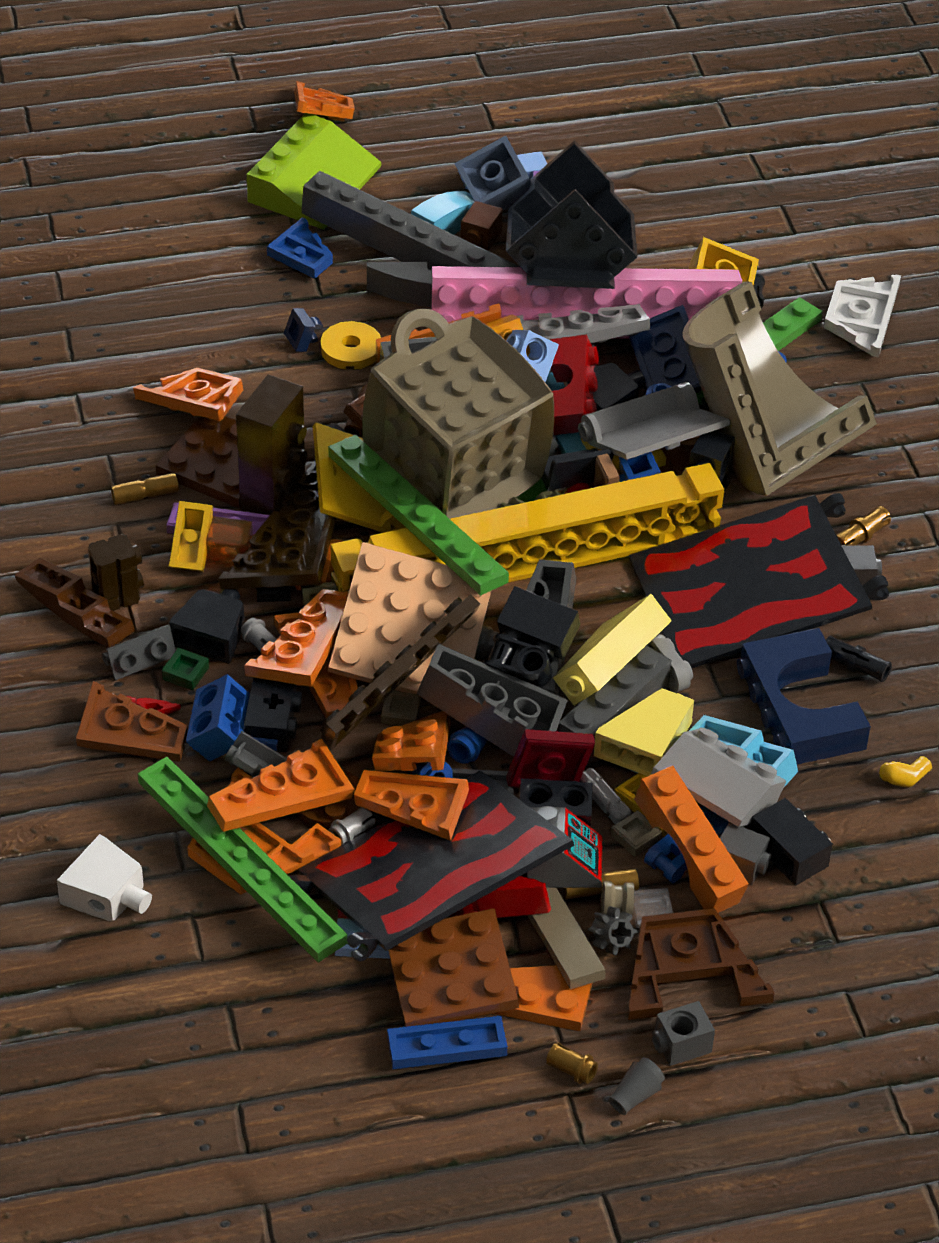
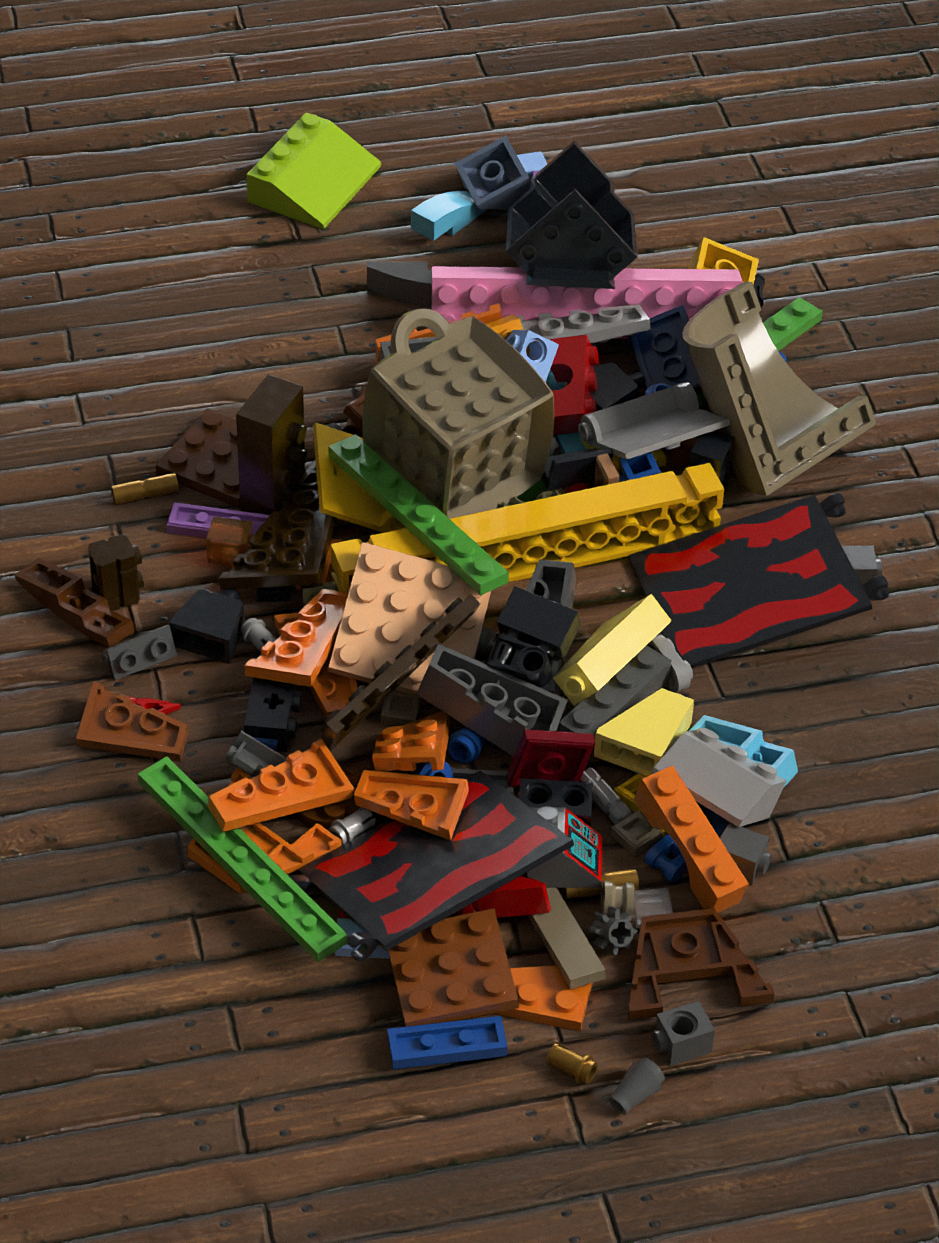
white torso [57,834,152,921] -> none
orange wing [133,368,243,421] -> none
dark green plate [162,648,209,691] -> none
yellow slope [169,501,213,572] -> none
blue brick [186,674,250,762] -> none
blue wing [267,217,333,279] -> none
dark blue tile [284,308,323,352] -> none
orange wing [294,81,355,122] -> none
dark grey brick [302,171,520,270] -> none
yellow tile [320,321,381,369] -> none
reddish brown brick [461,201,503,251] -> none
dark blue arch [737,628,871,765] -> none
black brick [750,798,833,886] -> none
white wing [824,275,901,358] -> none
black pin [826,635,892,682] -> none
pearl gold pin [836,506,891,546] -> none
yellow arm [879,756,932,788] -> none

